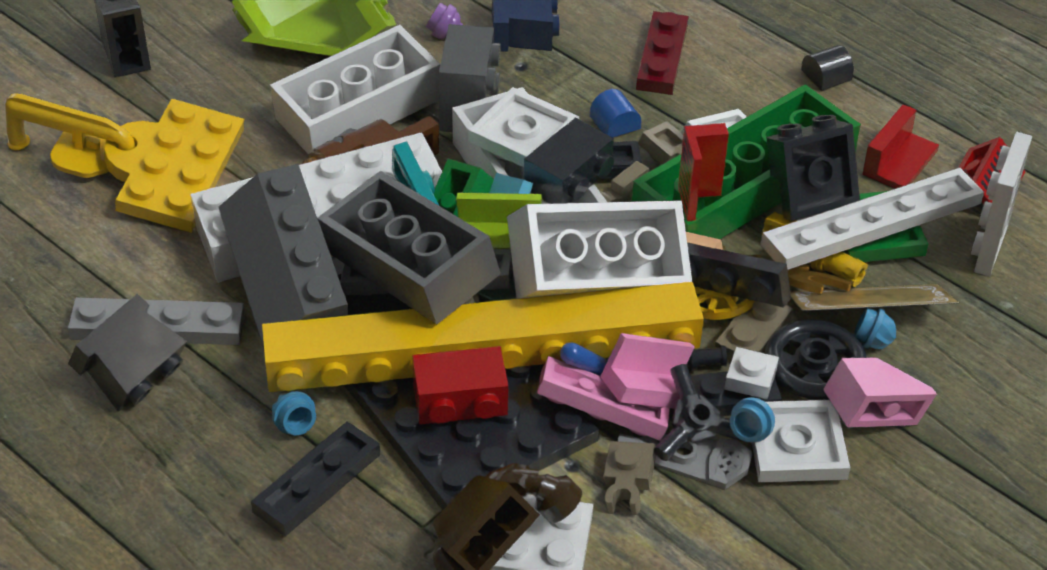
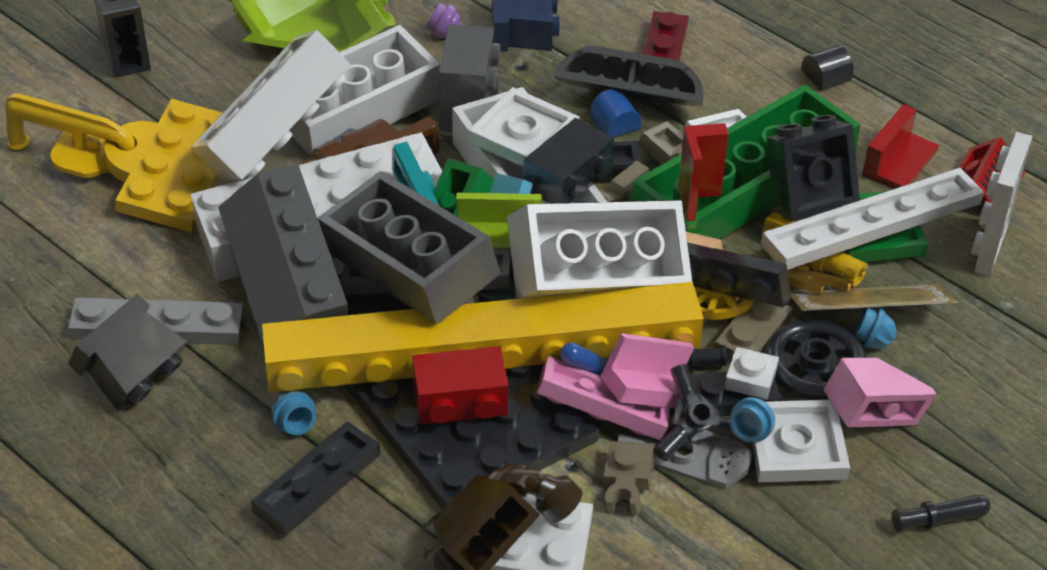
none -> white brick [190,30,351,181]
none -> dark grey brick [554,46,704,106]
none -> black piece [891,494,991,532]

